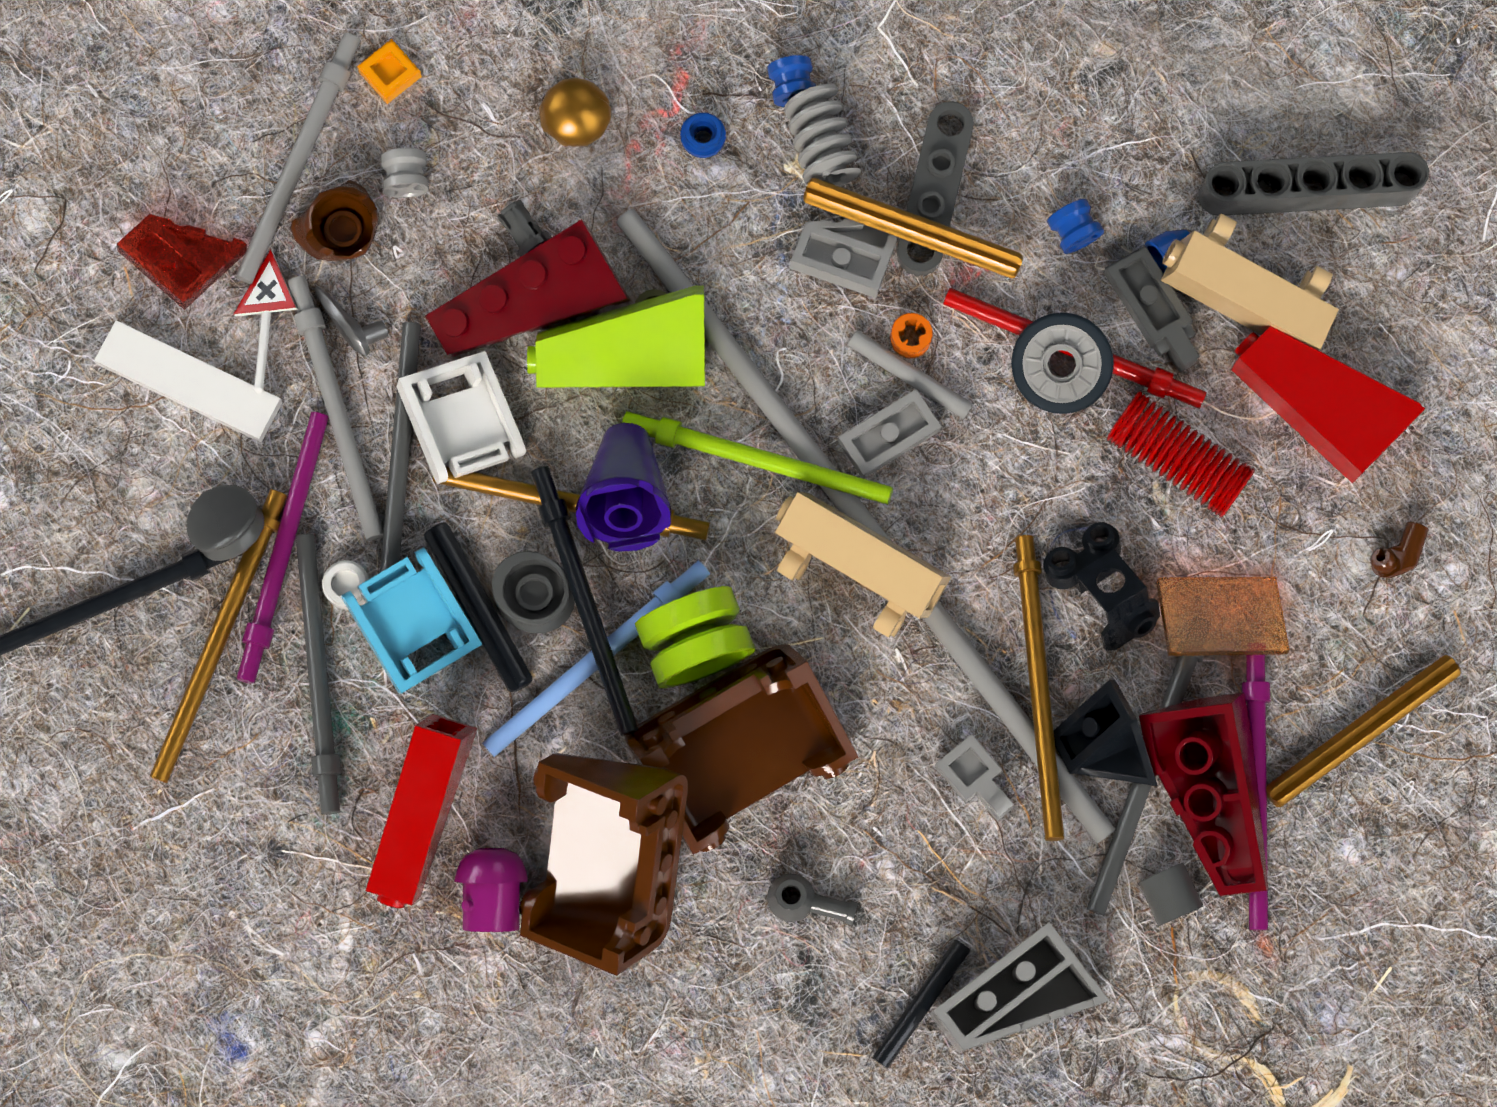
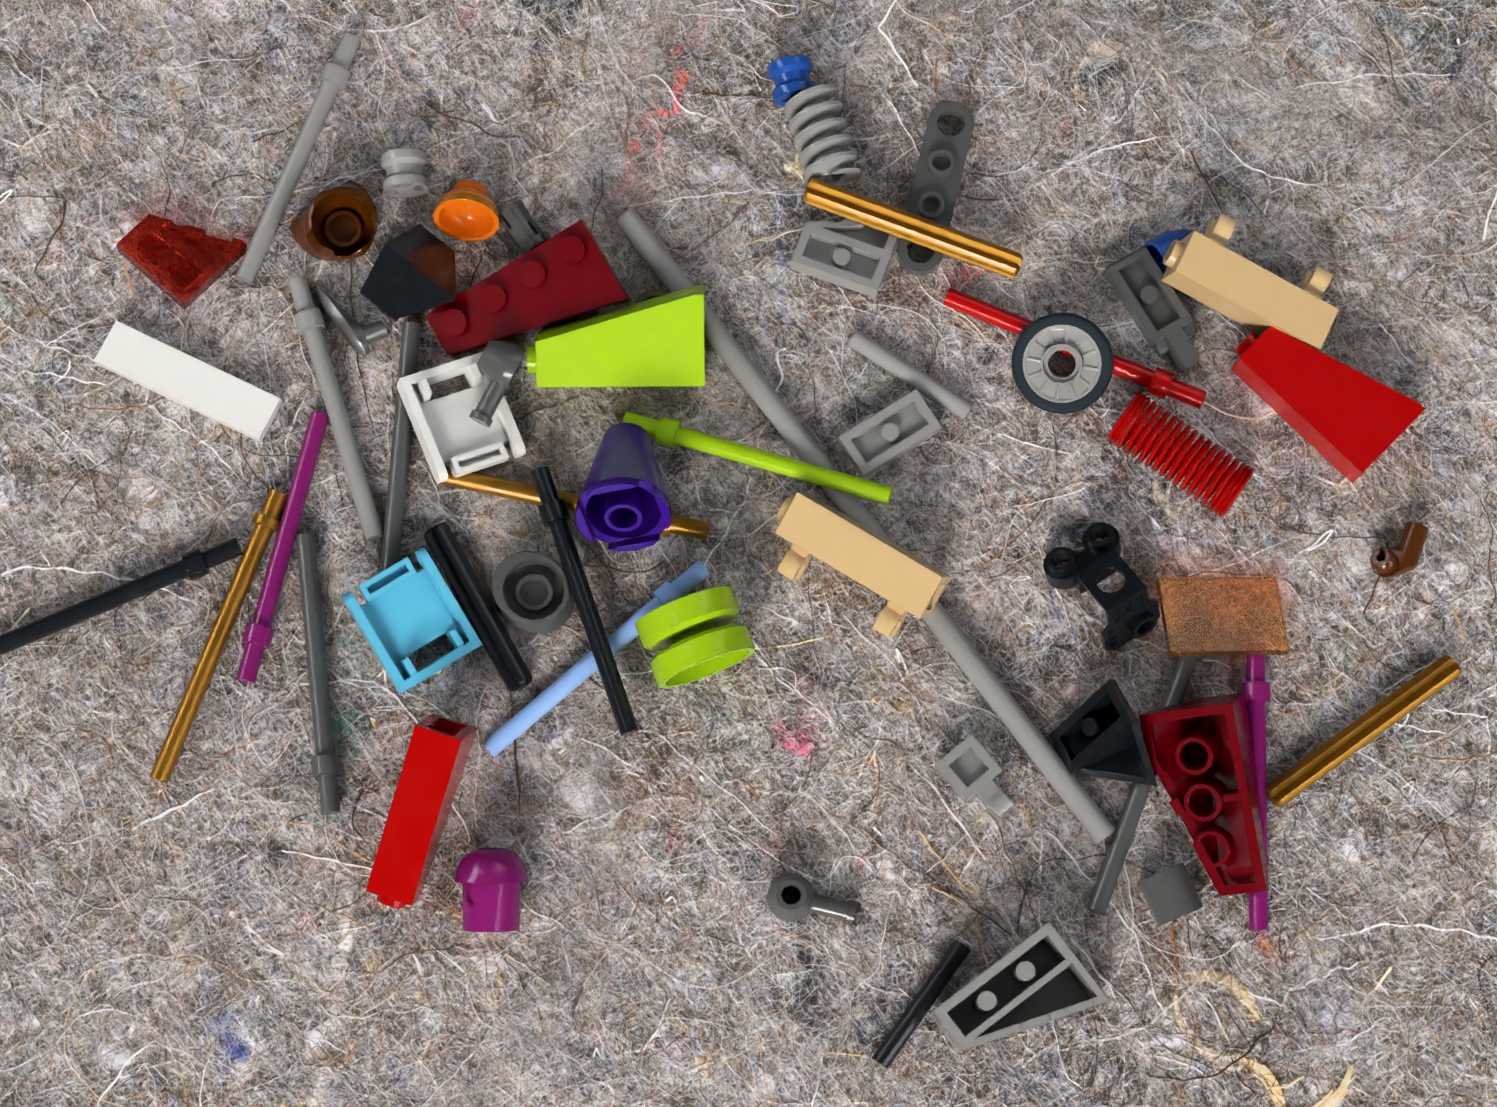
dark grey piece [186,485,264,561] -> none
piece [233,249,298,394] -> none
white tile [322,560,370,610] -> none
light orange tile [357,39,422,104] -> none
reddish brown windscreen [520,753,688,976] -> none
pearl gold hair [539,77,611,147] -> none
reddish brown windscreen [625,644,858,855] -> none
blue plate [680,113,726,158] -> none
orange bush [890,313,933,359] -> none
pearl gold bar [1013,535,1064,841] -> none
blue wheel [1047,199,1104,254] -> none
dark grey beam [1198,152,1429,216] -> none
none -> black slope [360,224,456,322]
none -> orange piece [433,180,499,242]
none -> dark grey bar [469,339,527,427]

